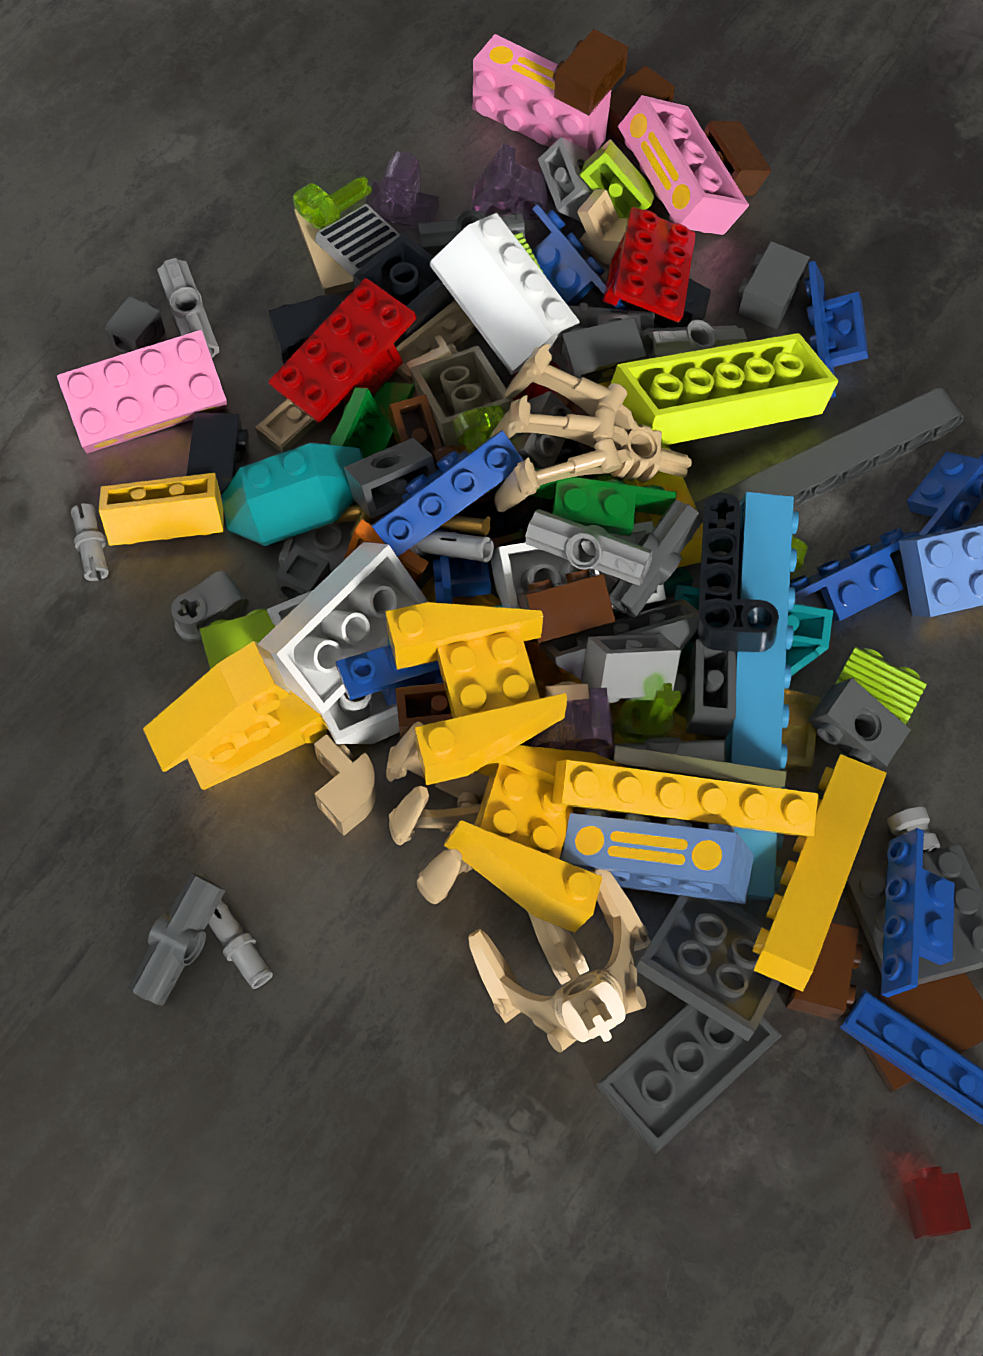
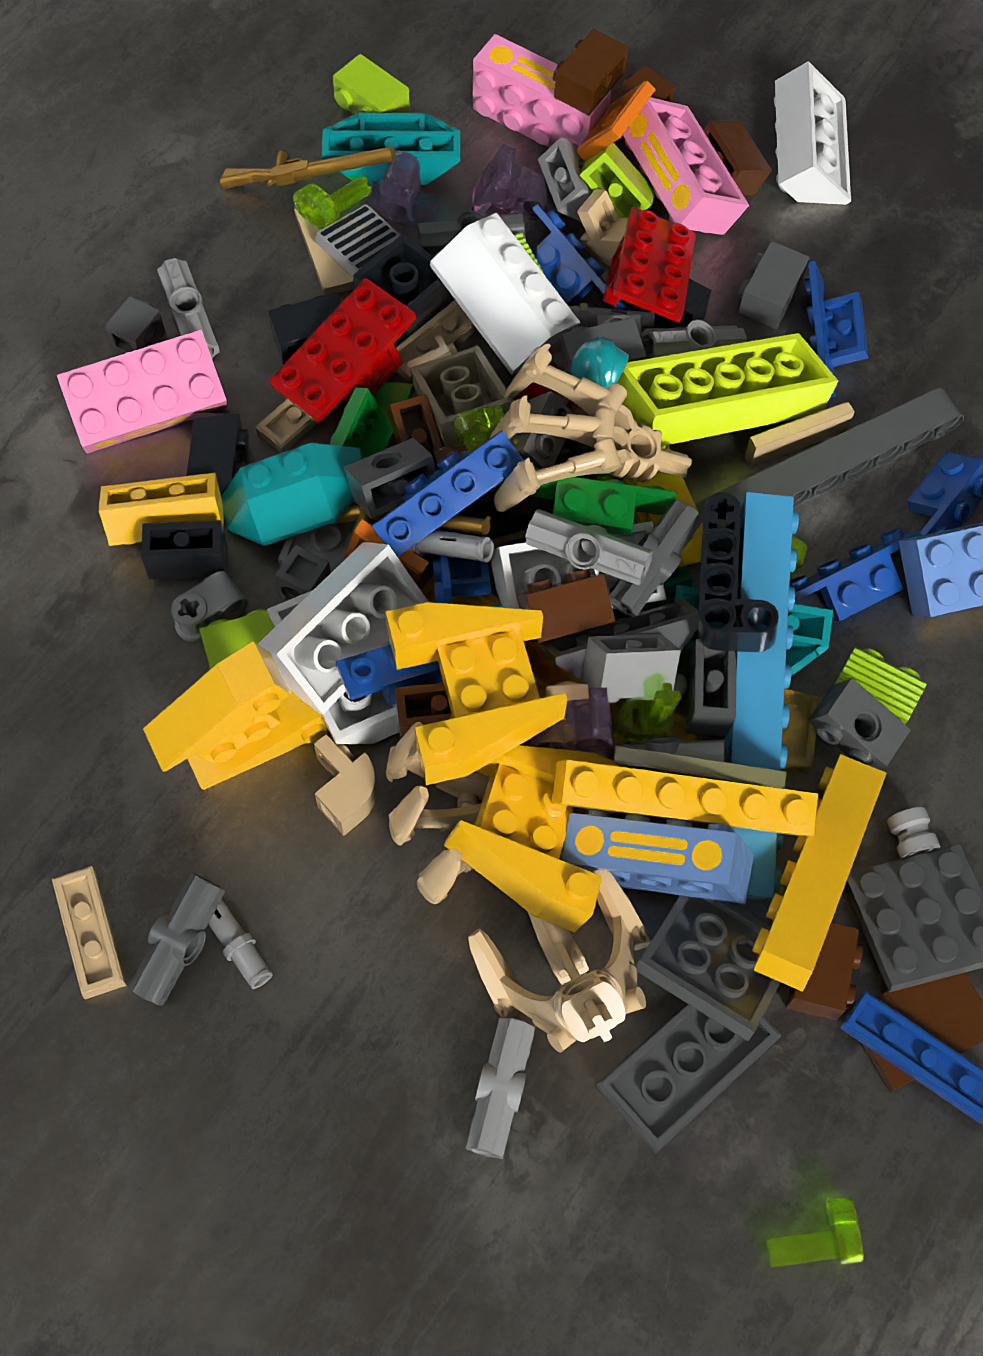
light grey pin [70,503,109,581] -> none
blue bracket [881,828,955,997] -> none
clear red brick [903,1166,972,1239] -> none
none -> tan tile [52,866,127,999]
none -> black brick [141,520,227,580]
none -> pearl gold piece [220,146,396,189]
none -> teal wedge [322,113,460,185]
none -> lime brick [333,54,410,114]
none -> light grey piece [466,1017,535,1159]
none -> teal hat [571,336,629,404]
none -> orange tile [576,80,656,161]
none -> tan tile [744,402,855,467]
none -> clear neon green piece [766,1196,864,1268]
none -> white slope [774,61,851,205]

